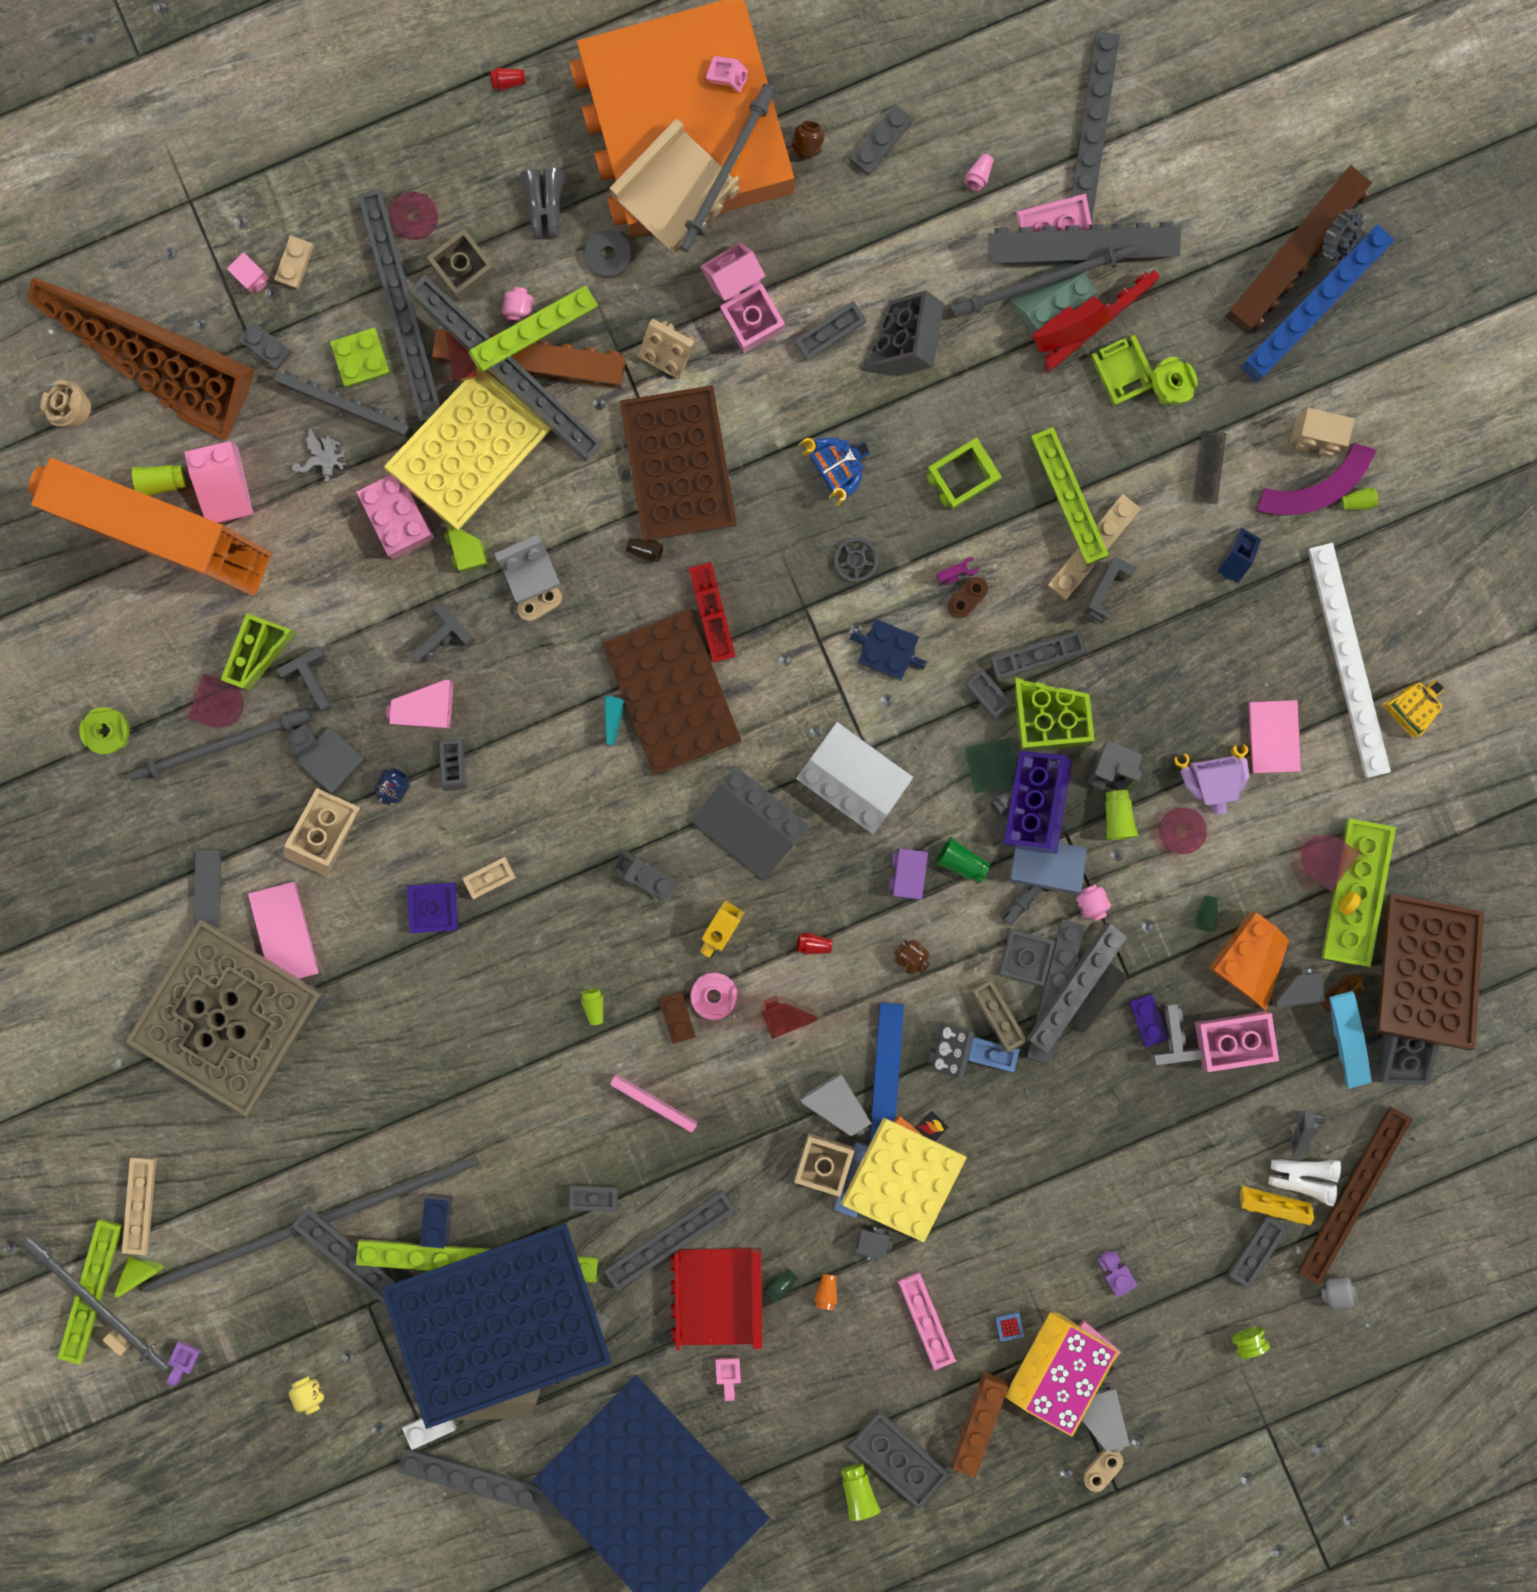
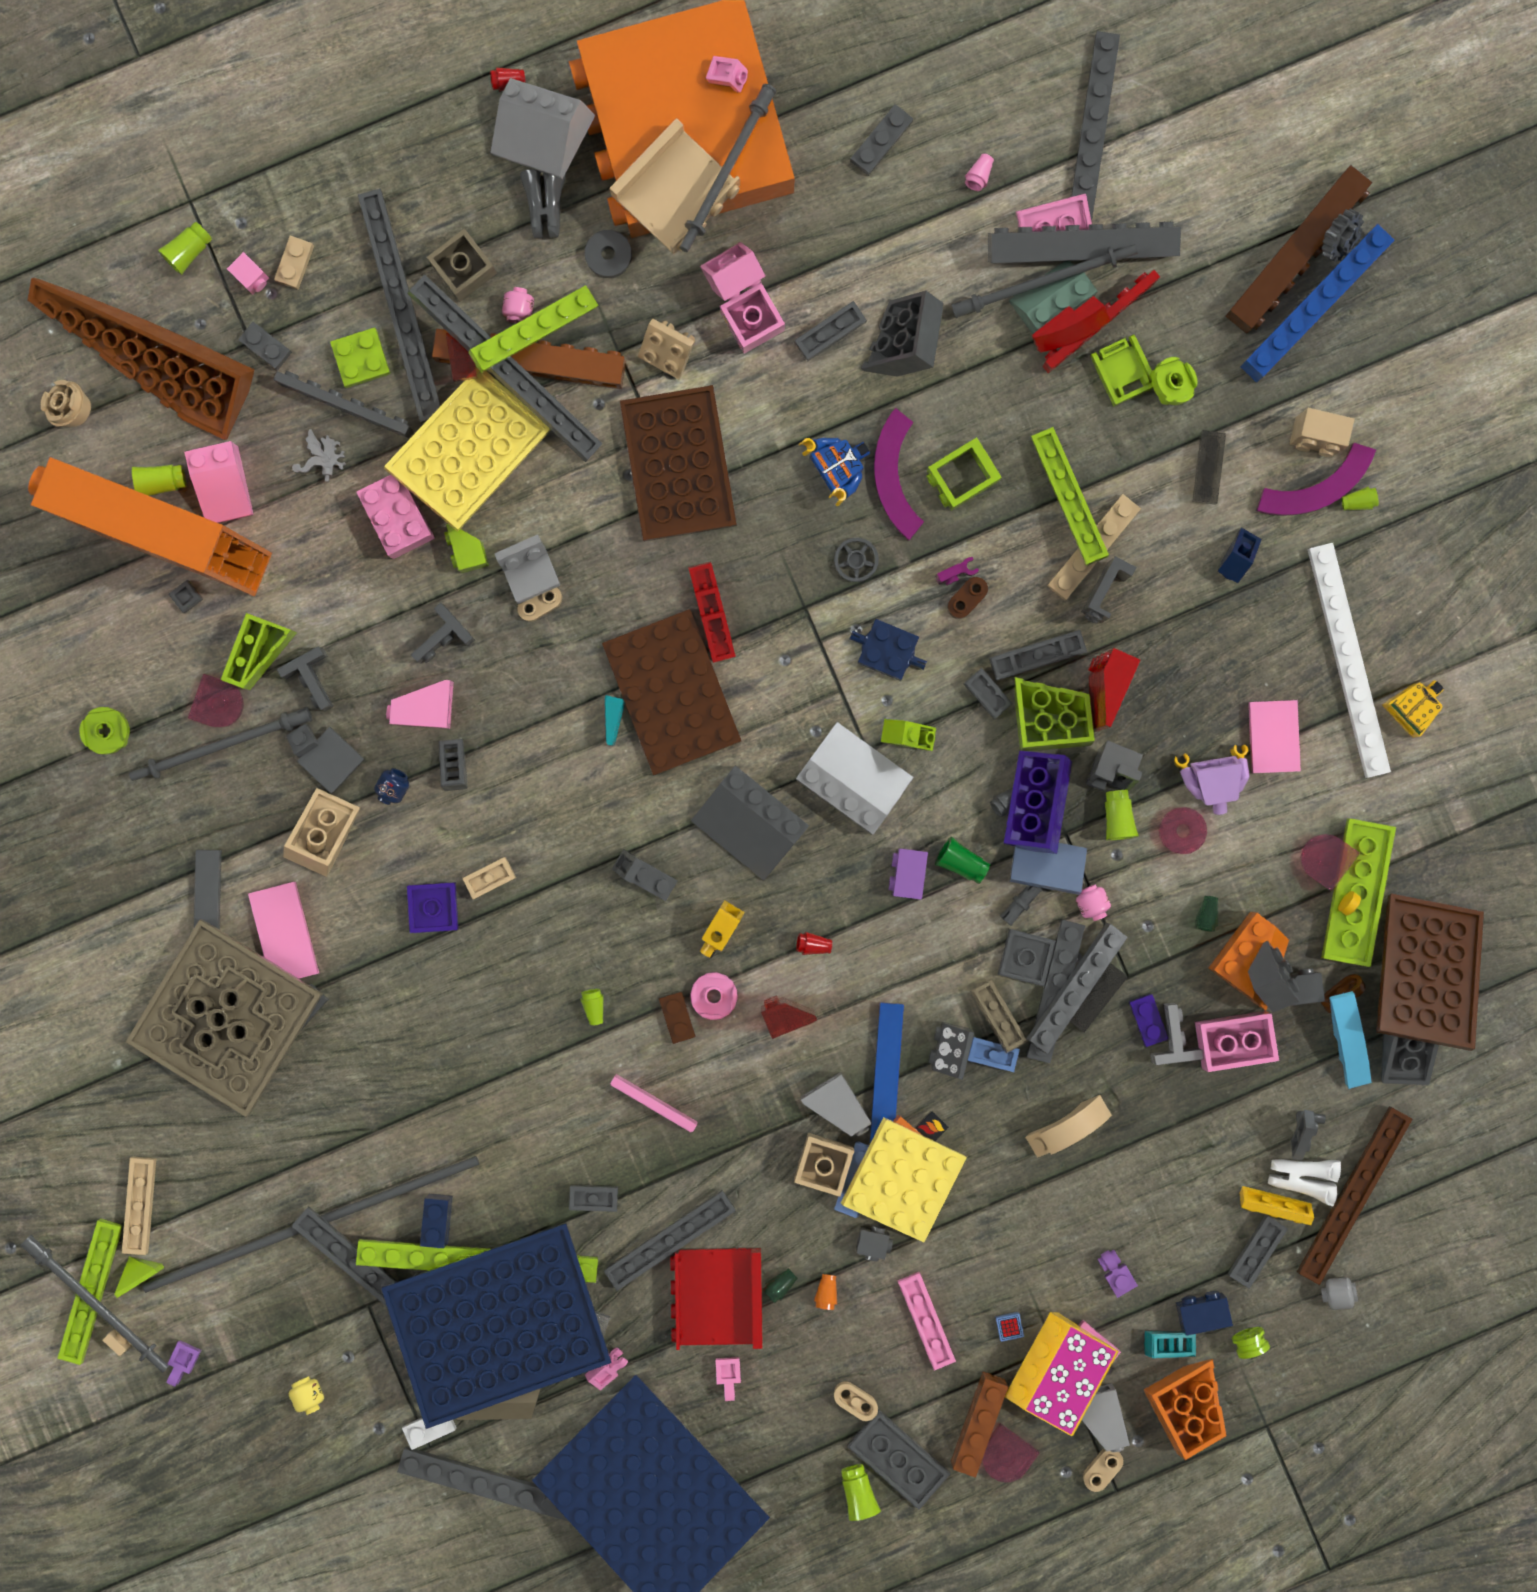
clear pink tile [390,191,438,240] -> none
dark brown cone [626,538,663,563] -> none
reddish brown head [792,121,825,159] -> none
reddish brown head [894,940,930,975] -> none
clear green plate [965,737,1017,794] -> none
none -> lime plant [157,222,212,275]
none -> dark grey tile [169,580,203,613]
none -> light grey slope [491,78,595,179]
none -> bright pink plate [585,1348,628,1390]
none -> tan plate [834,1381,878,1421]
none -> magenta tile [874,408,924,541]
none -> lime slope [881,719,936,751]
none -> clear pink tile [982,1423,1040,1482]
none -> tan arch [1025,1095,1112,1158]
none -> red slope [1088,648,1141,732]
none -> teal slope [1144,1331,1196,1358]
none -> orange wedge [1144,1359,1226,1460]
none -> dark blue brick [1175,1291,1233,1336]
none -> dark grey slope [1248,941,1299,1013]

